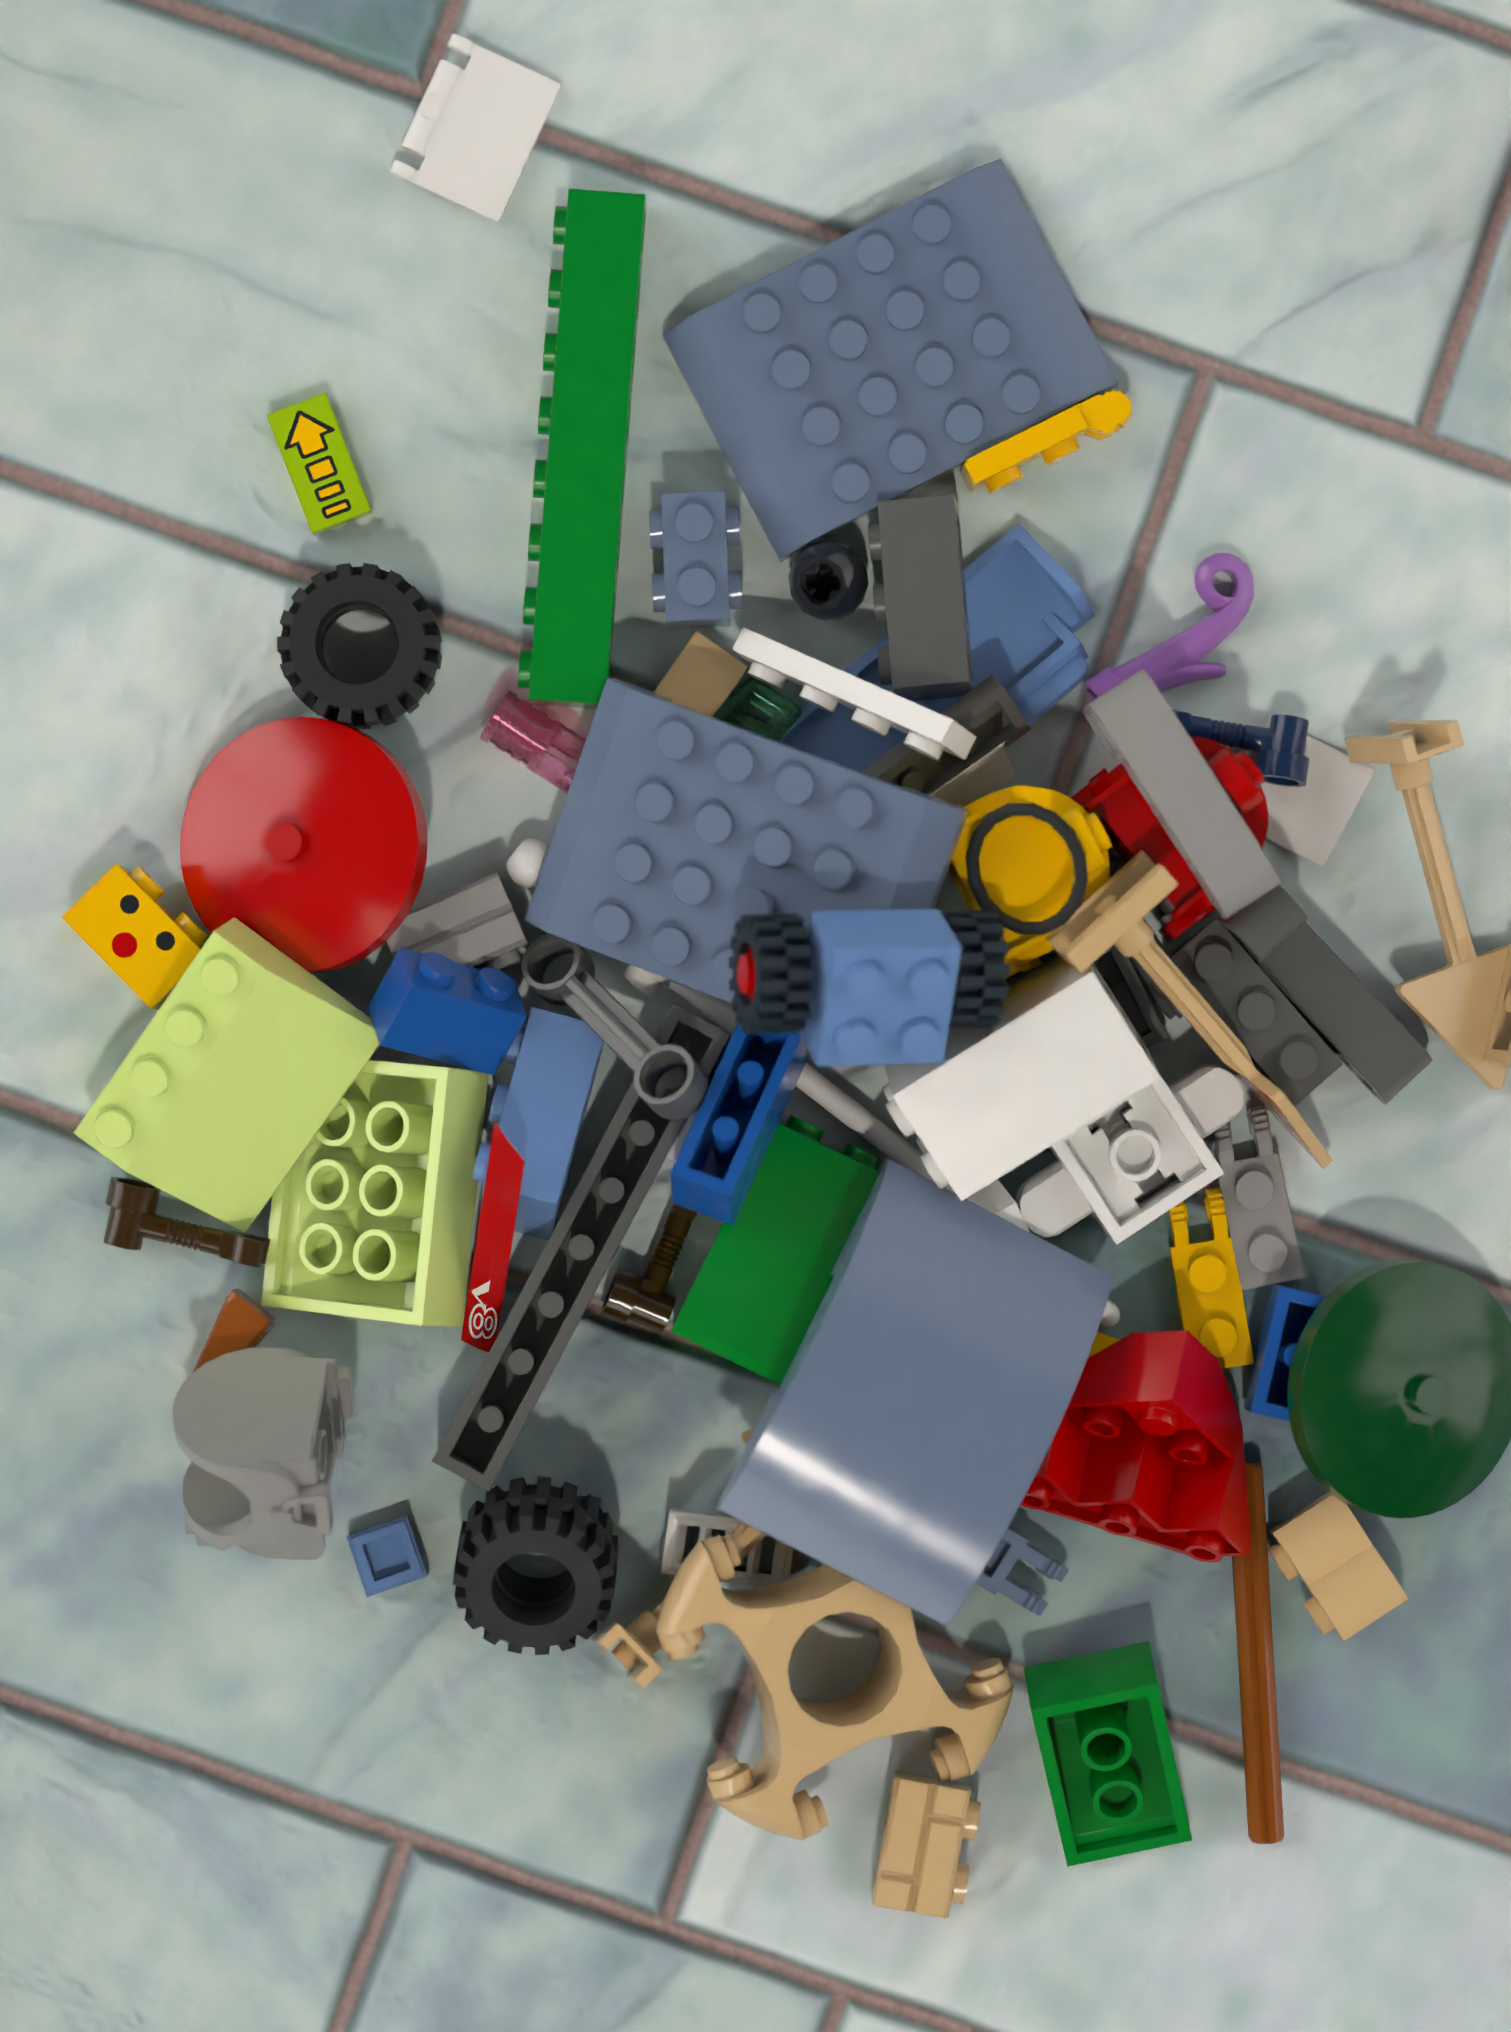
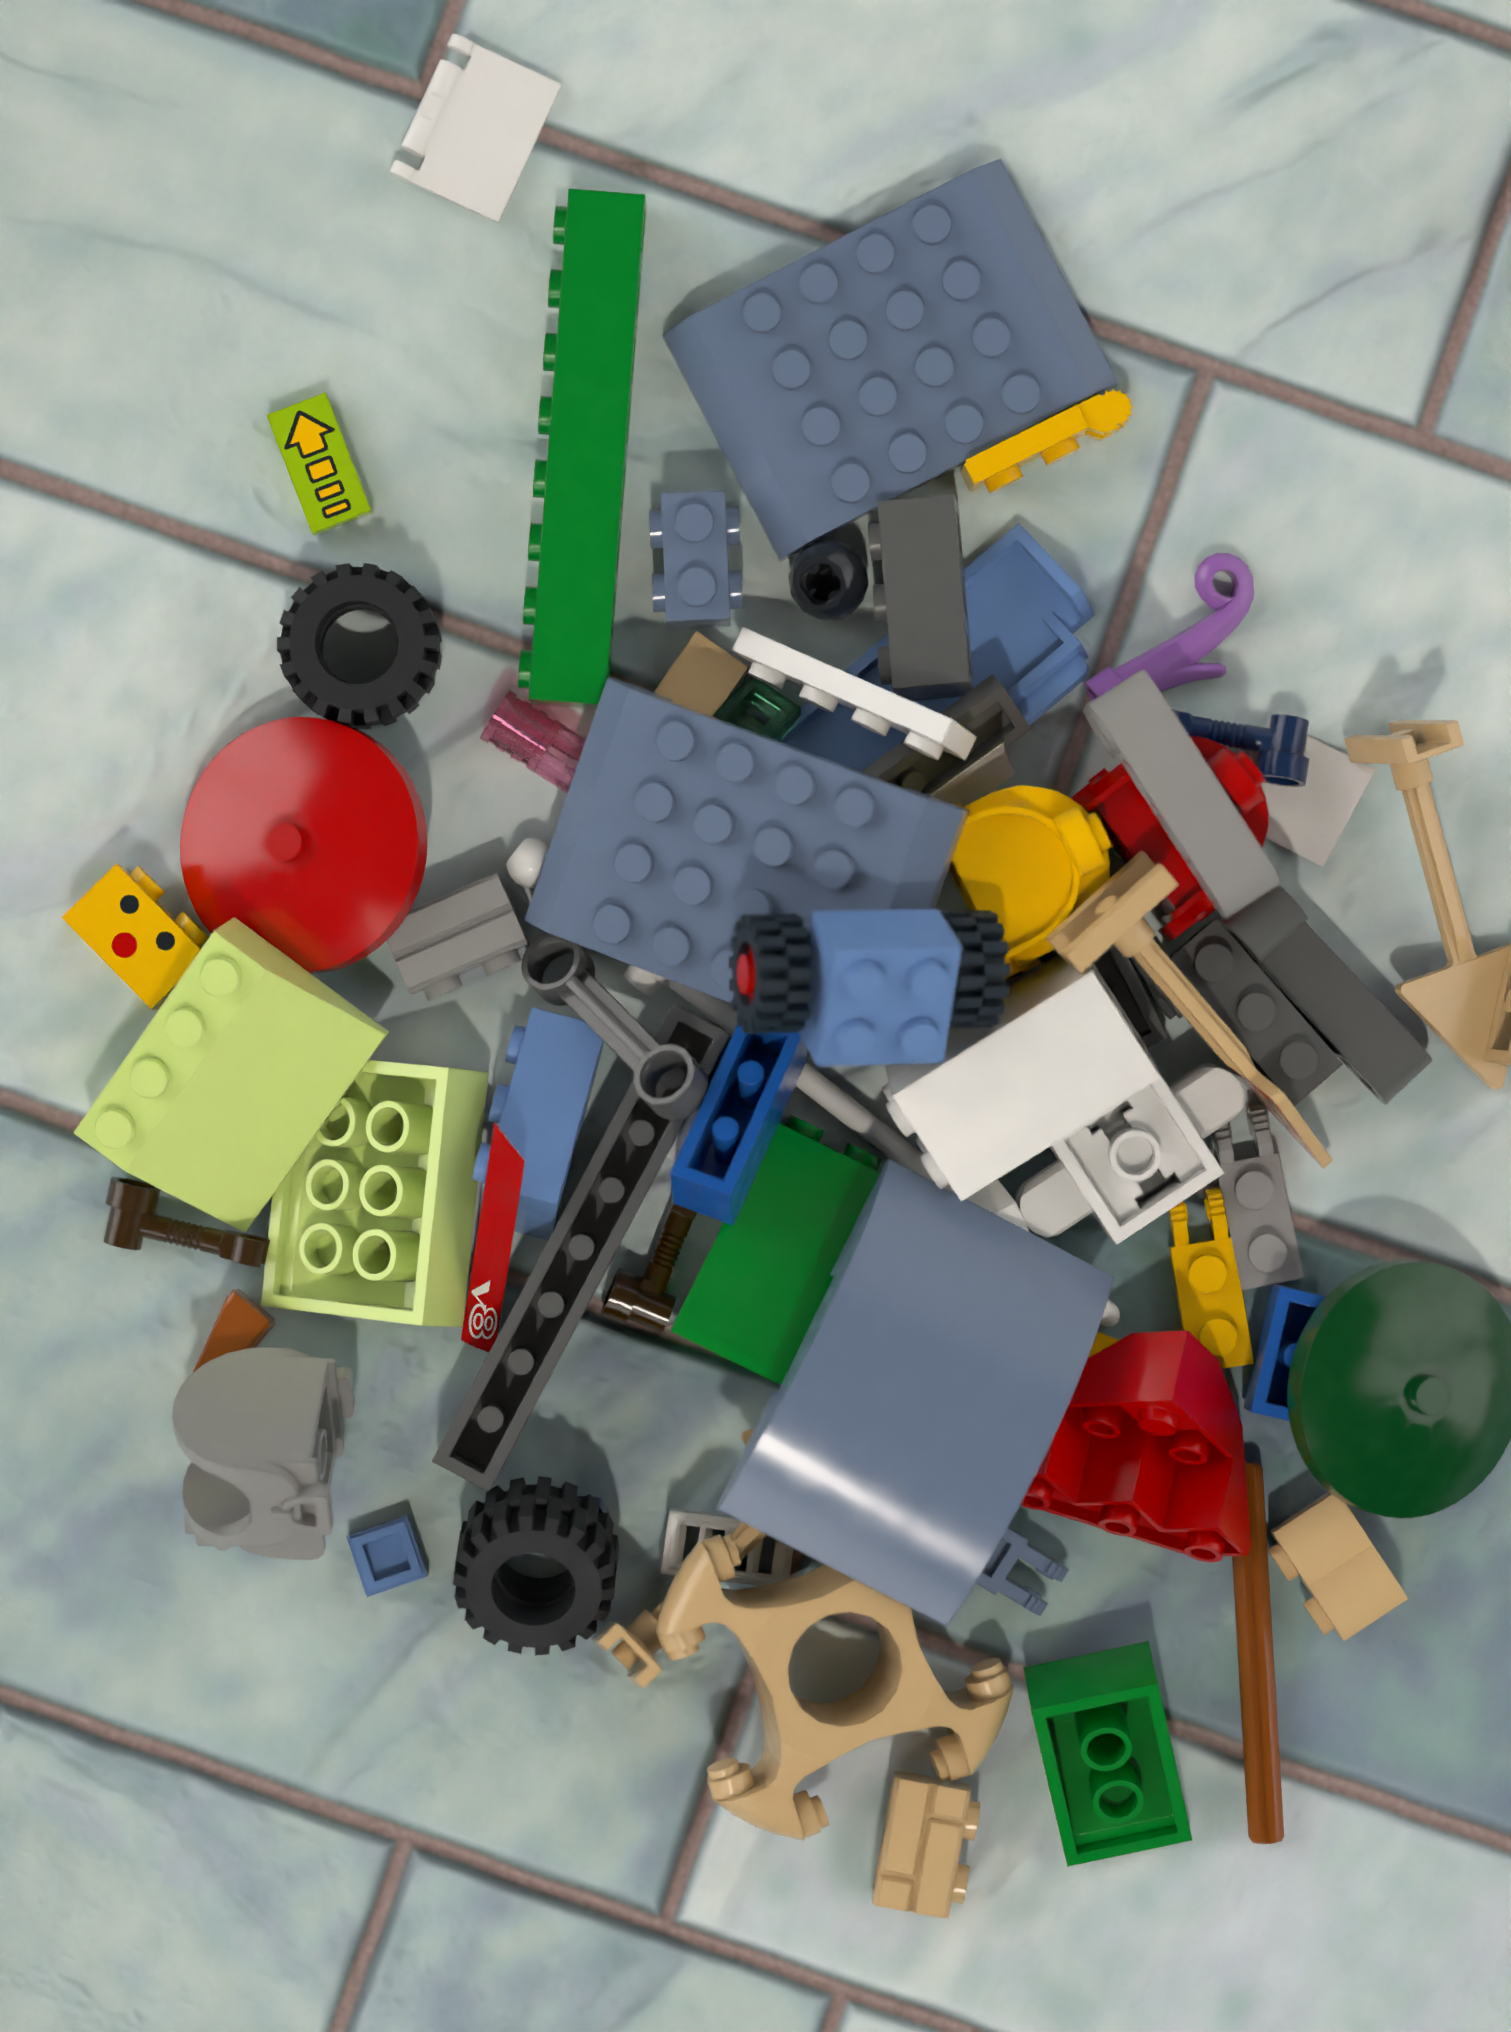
blue brick [368,947,527,1075] -> none
black piece [965,803,1088,935] -> none

